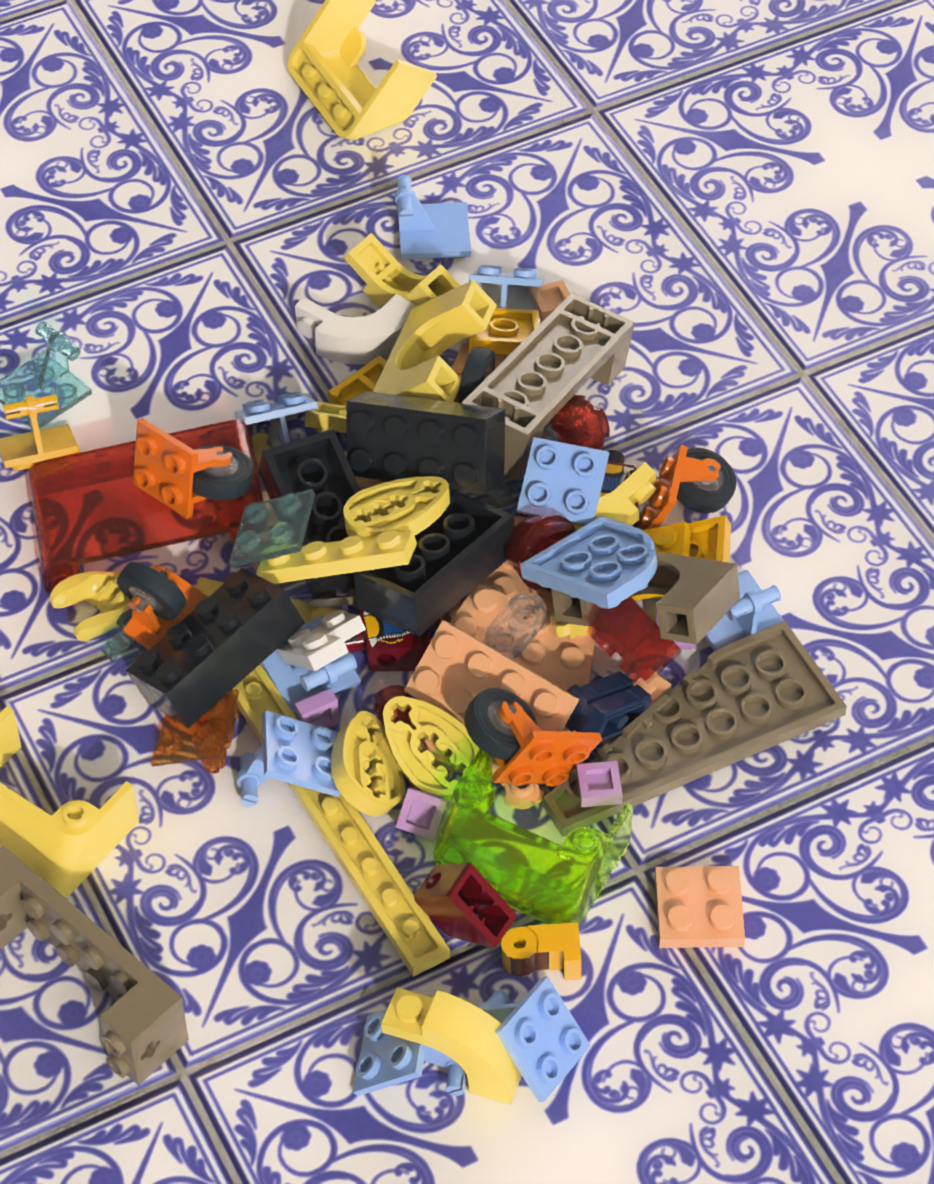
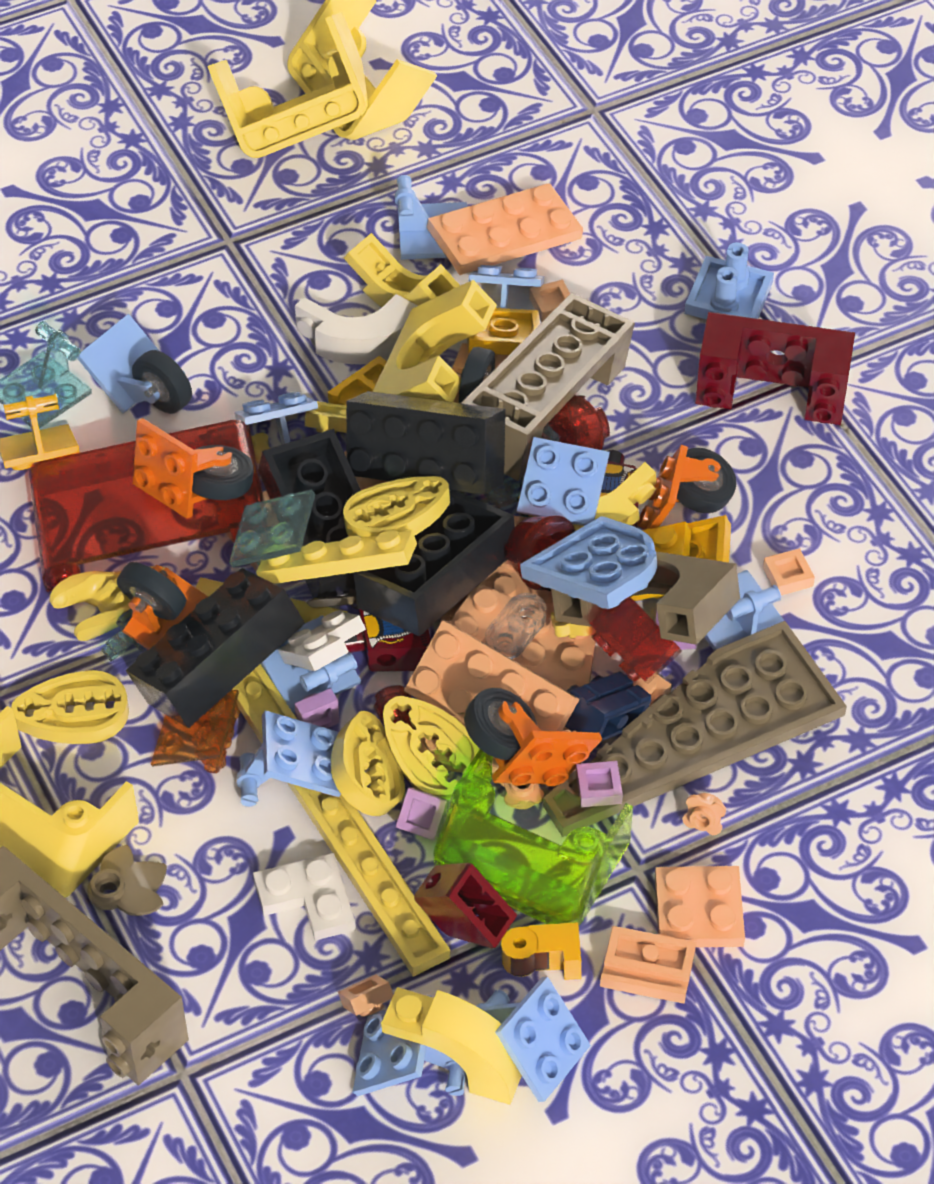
none -> light yellow piece [11,670,129,744]
none -> light blue plate [75,314,192,414]
none -> dark tan plate [87,845,167,916]
none -> light yellow windscreen [207,12,368,158]
none -> white plate [253,853,356,940]
none -> light nougat plate [338,974,394,1016]
none -> light nougat plate [427,183,583,275]
none -> light nougat plate [600,926,696,1004]
none -> light nougat plate [682,793,726,835]
none -> light blue plate [685,242,774,319]
none -> dark red plate [695,312,855,425]
none -> light nougat plate [763,548,815,595]

